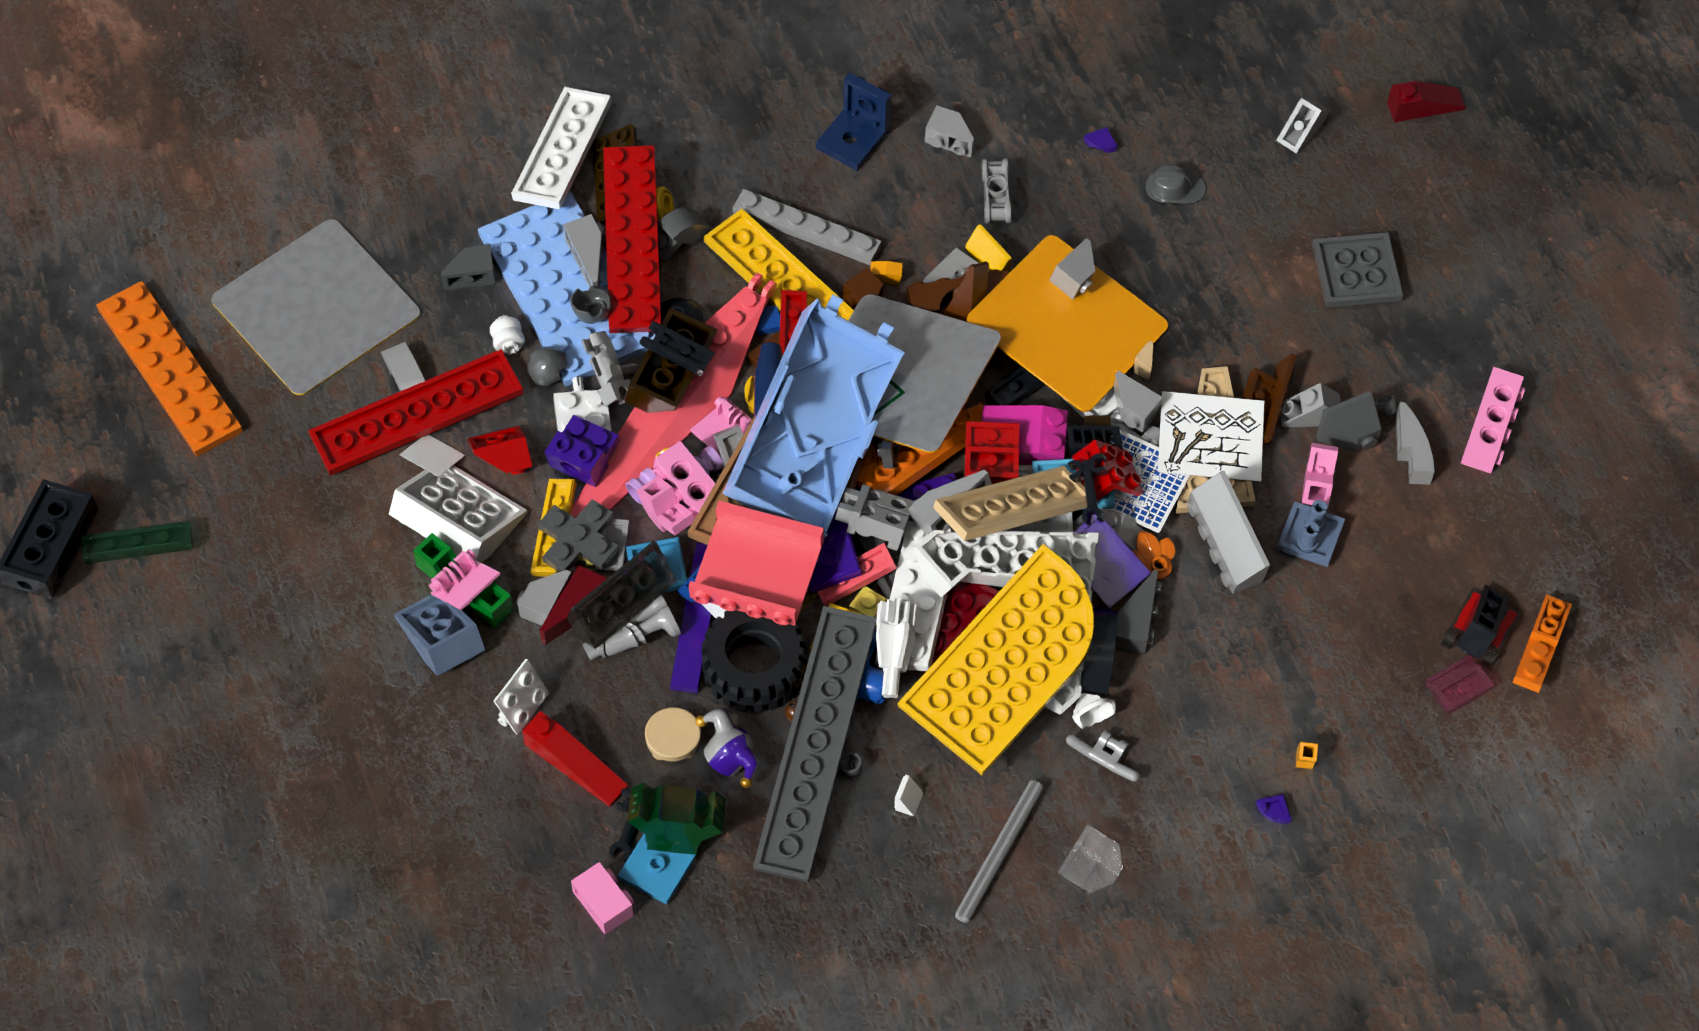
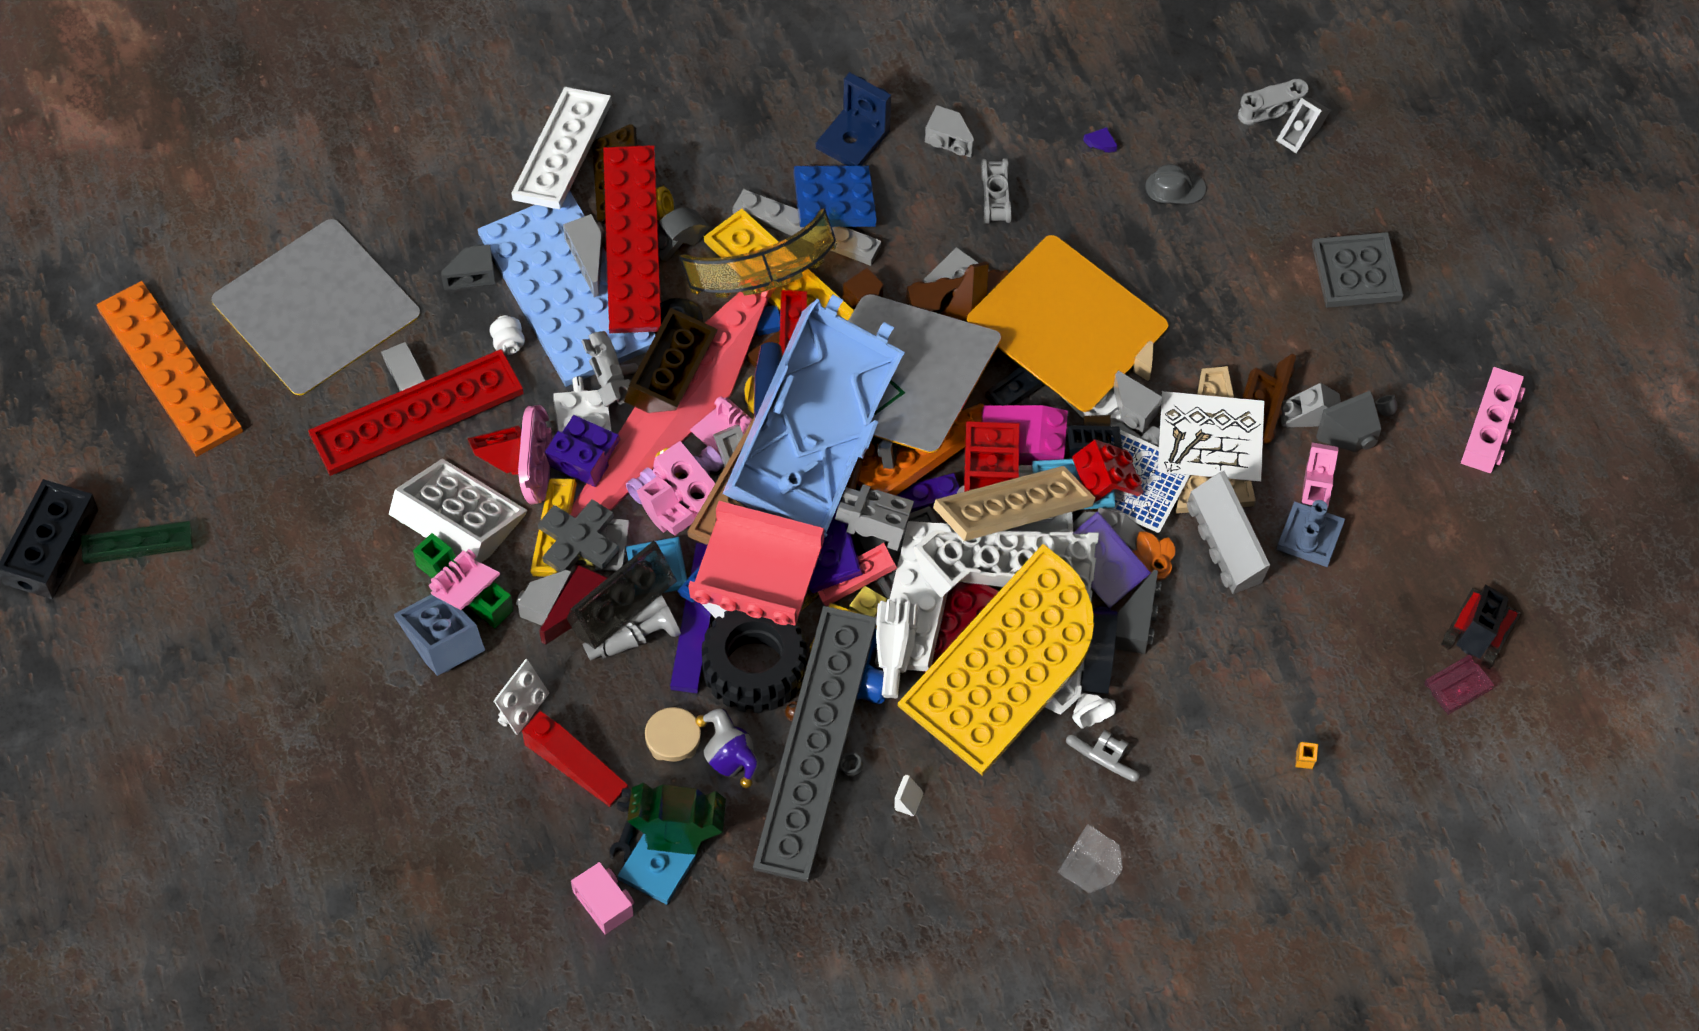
white sticker [399,434,465,477] -> none
dark grey hair [528,346,567,386] -> none
dark grey hair [570,286,612,324] -> none
black hinge [639,321,715,377] -> none
light orange piece [870,261,902,285] -> none
light grey slope [908,470,992,535] -> none
light grey axle [955,780,1043,923] -> none
yellow slope [965,224,1012,273] -> none
light grey slope [1049,238,1095,300] -> none
black bar [1068,453,1108,526] -> none
dark purple tile [1256,794,1292,824] -> none
dark red slope [1387,81,1465,123] -> none
light grey slope [1396,402,1435,485] -> none
orange slope [1512,594,1572,693] -> none
none -> bright pink tile [518,405,553,505]
none -> clear yellow windscreen [679,209,837,298]
none -> blue plate [793,166,877,227]
none -> light grey piece [1238,79,1308,125]

